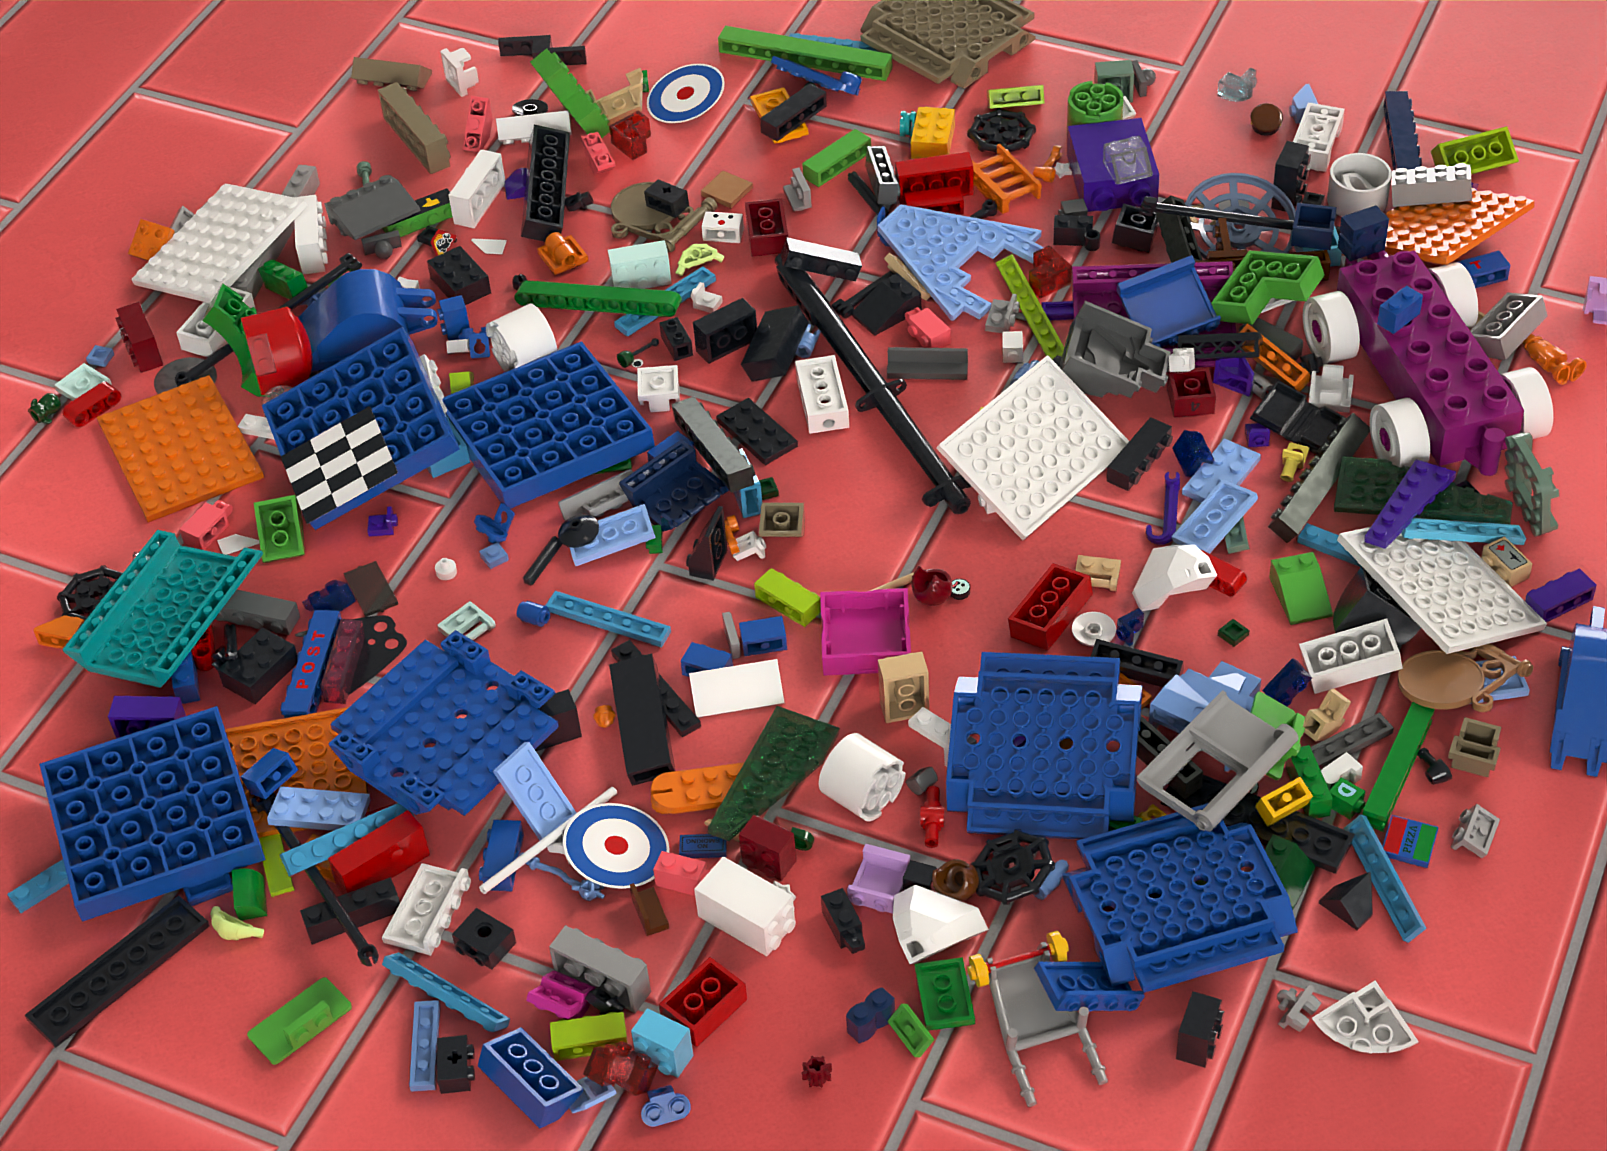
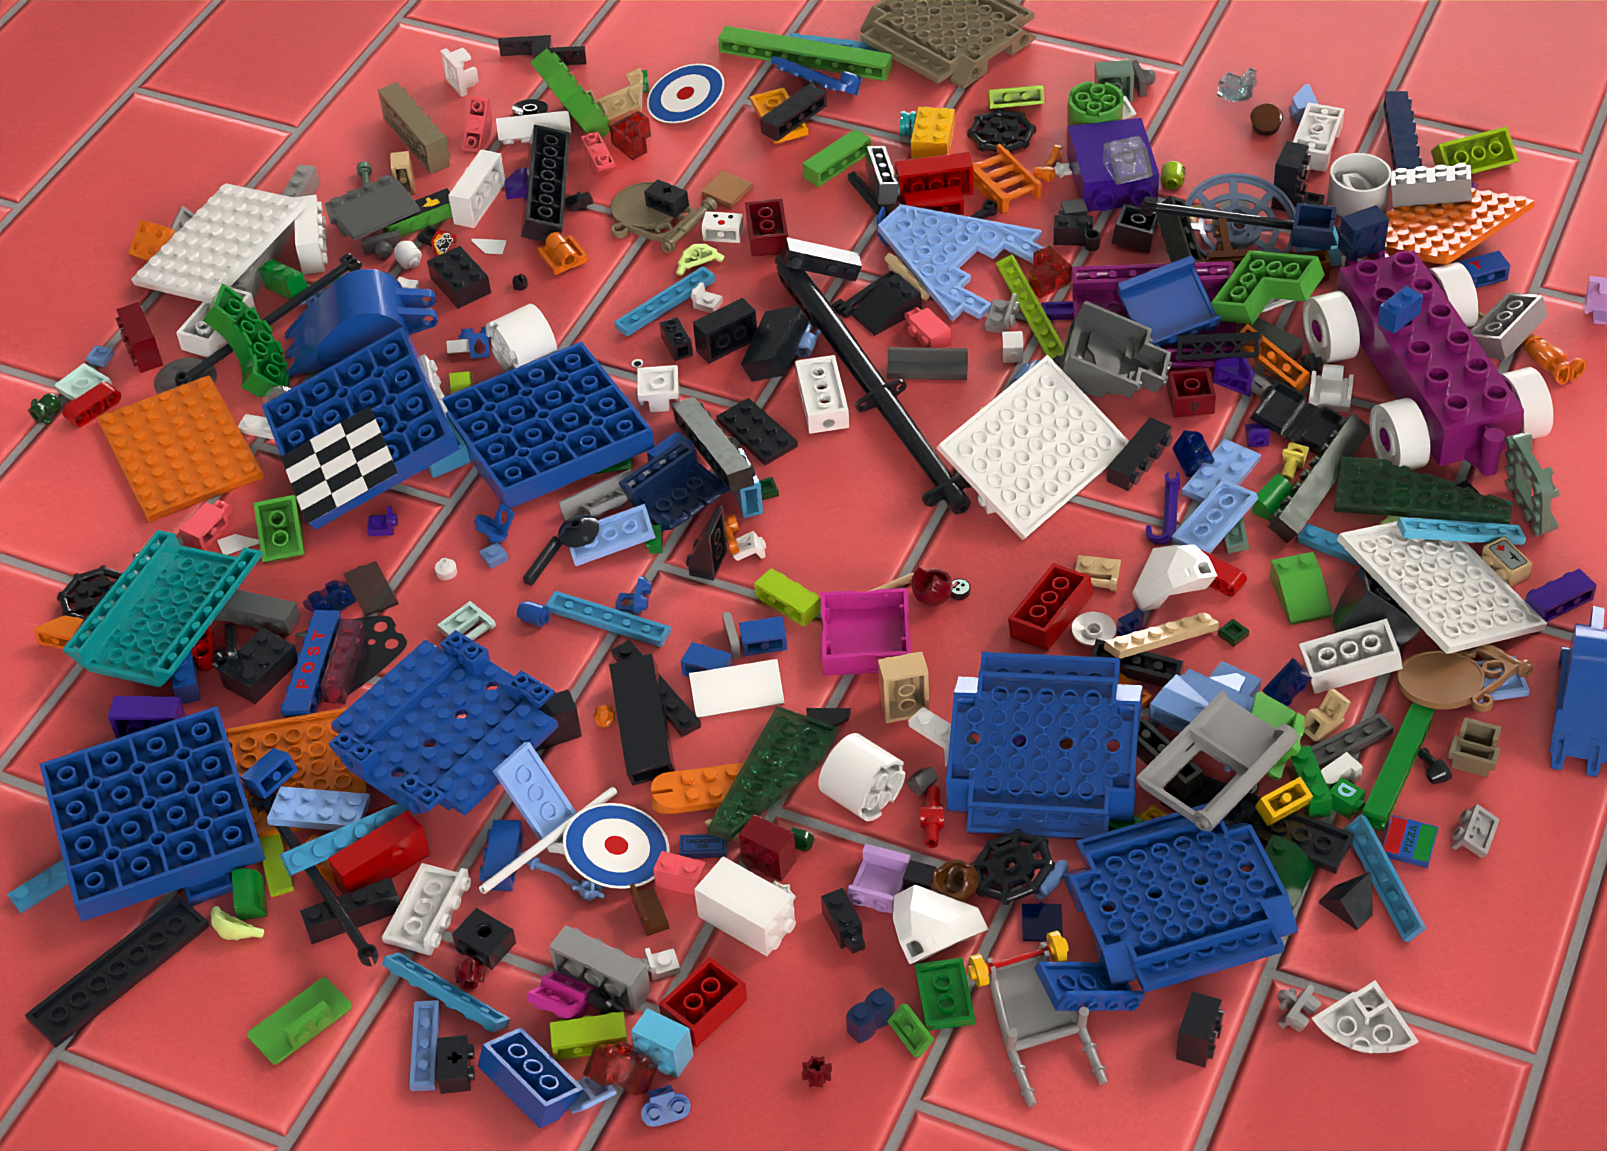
red slope [240,306,312,396] -> none
dark tan slope [351,57,432,91] -> none
blue brick [437,295,470,341] -> none
green beam [514,280,682,317] -> none
light aqua brick [608,240,672,289] -> none
dark green hinge [617,338,659,368] -> none
dark tan slope [759,503,805,537] -> none
light grey bracket [783,168,812,211] -> none
white brick [1169,348,1195,372] -> none
dark purple wing [1365,459,1456,549] -> none
none -> tan brick [390,151,415,194]
none -> white head [393,241,422,269]
none -> dark red gear [454,959,485,990]
none -> blue bracket [616,576,652,614]
none -> white bracket [642,948,681,981]
none -> black tile [806,708,851,730]
none -> clear blue piece [1022,902,1063,942]
none -> tan plate [1104,613,1219,659]
none -> lime head [1160,161,1186,190]
none -> green brick [1252,474,1292,522]

